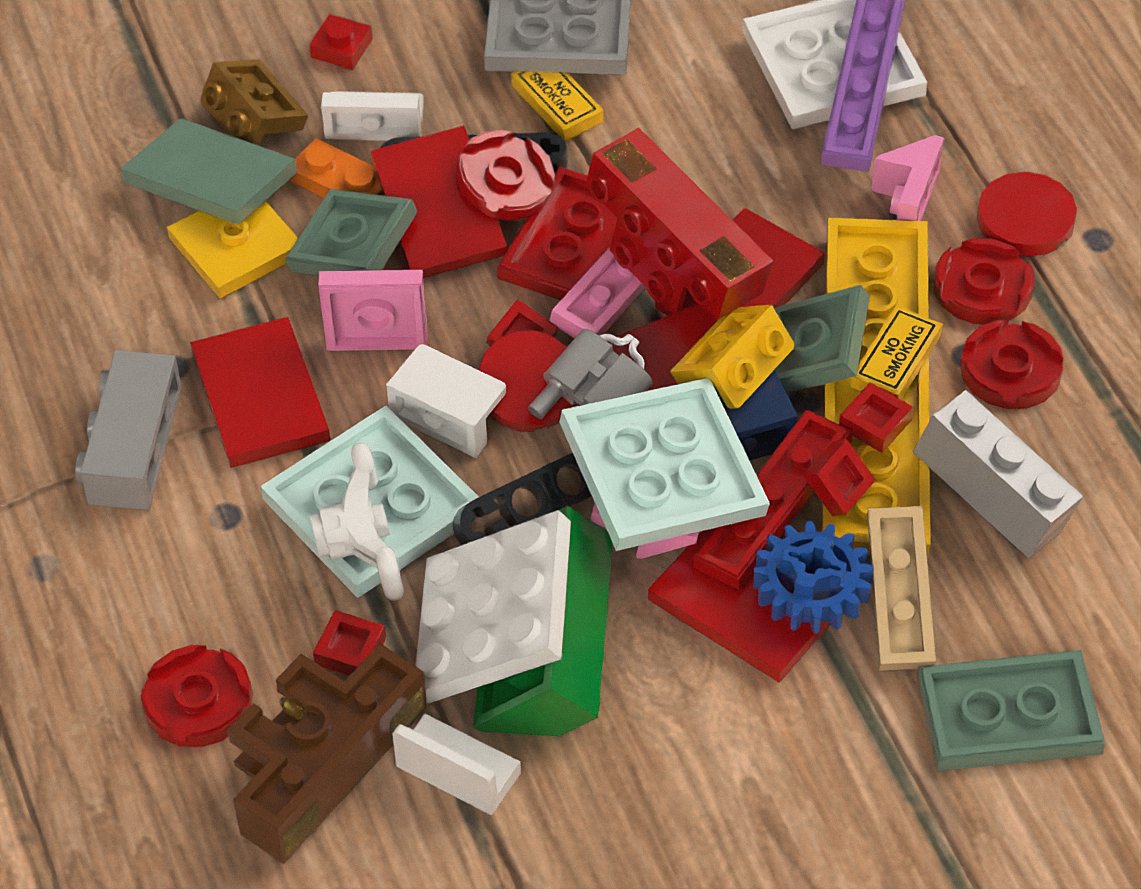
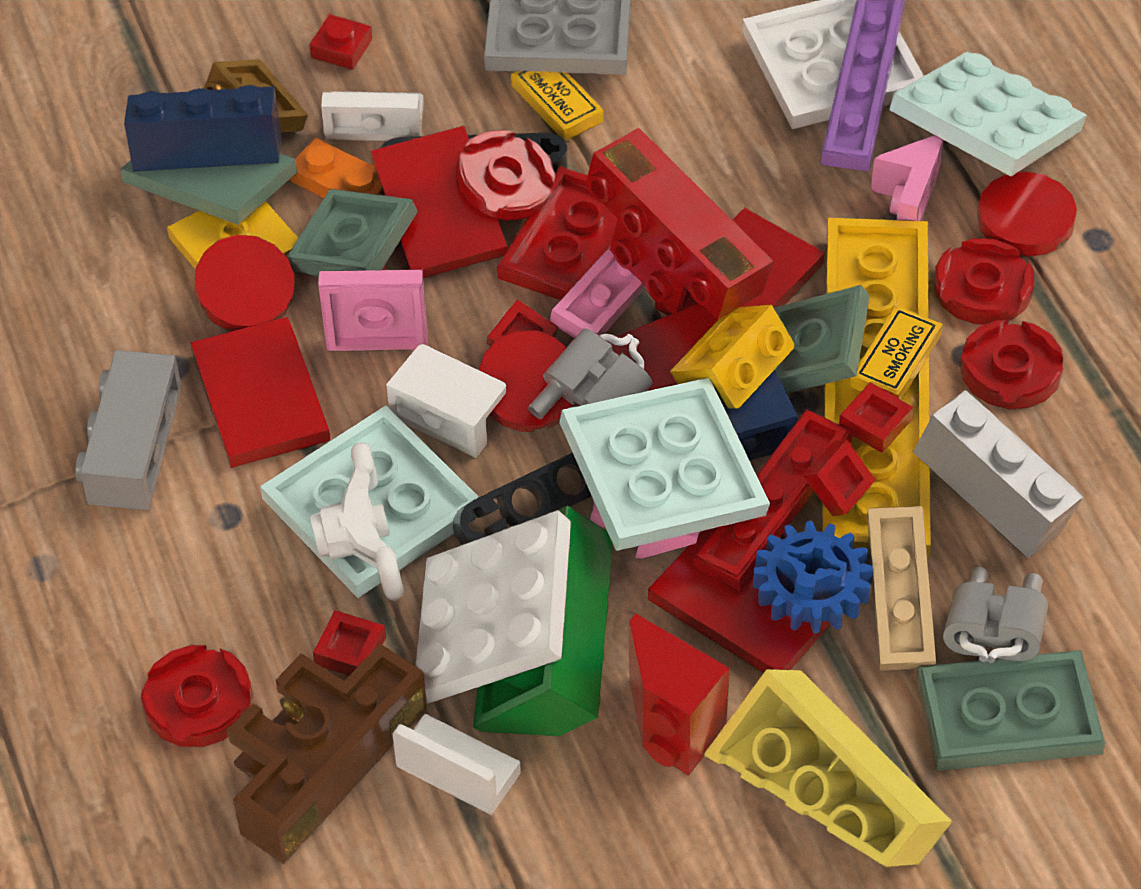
none -> dark blue brick [124,85,281,172]
none -> red tile [194,235,294,331]
none -> red slope [629,613,729,775]
none -> light yellow wedge [703,669,952,867]
none -> light aqua plate [889,51,1087,176]
none -> light grey piece [943,567,1049,663]

